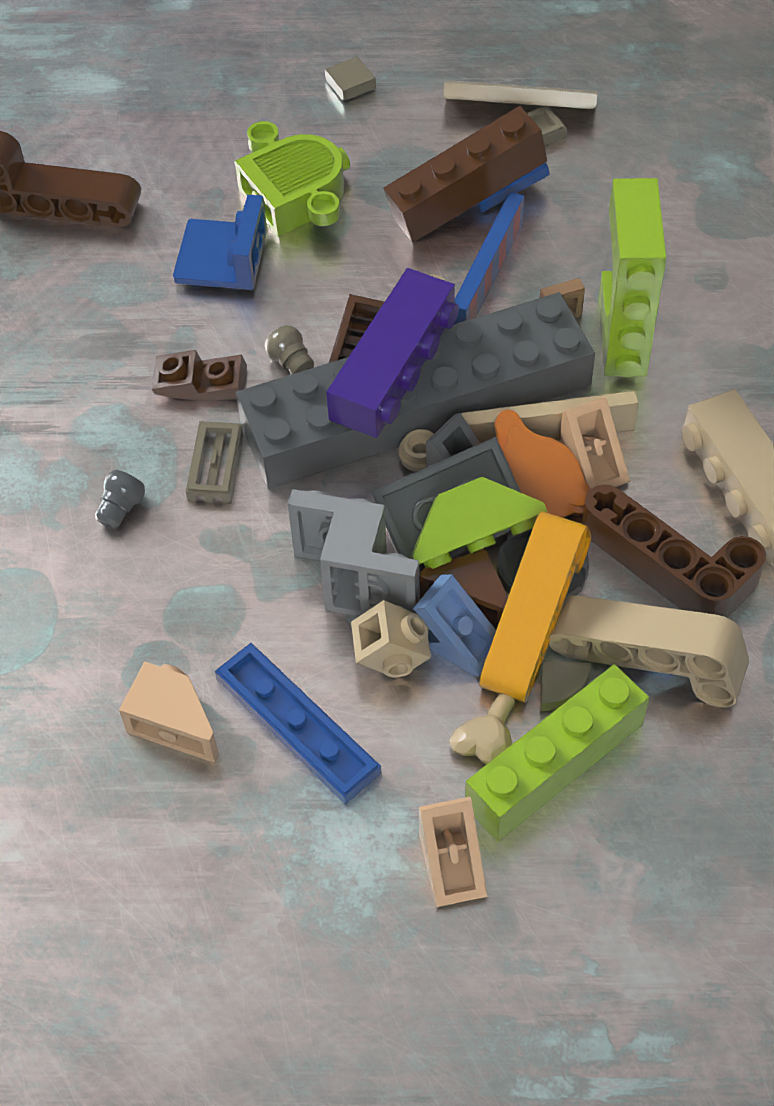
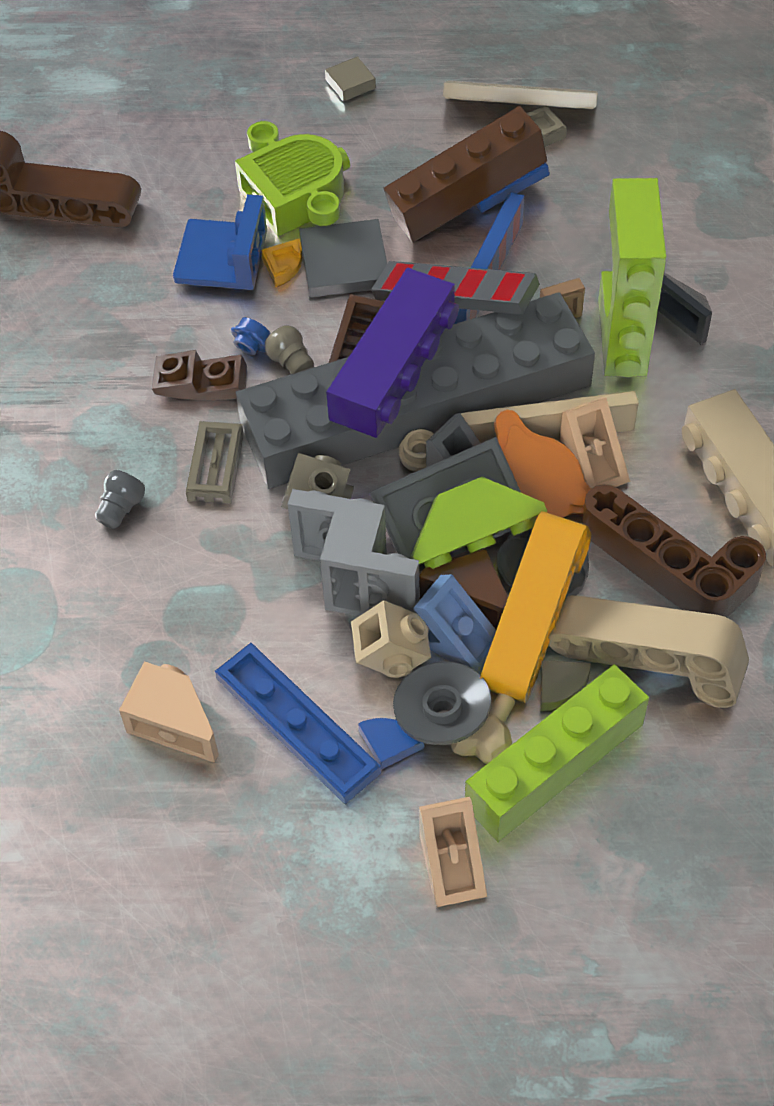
none -> blue plate [231,317,271,355]
none -> light orange tile [261,239,302,287]
none -> dark tan brick [281,453,354,509]
none -> dark grey tile [299,219,387,298]
none -> blue tile [358,718,425,770]
none -> dark grey tile [371,261,540,315]
none -> dark grey dish [393,662,491,745]
none -> black slope [658,273,712,345]

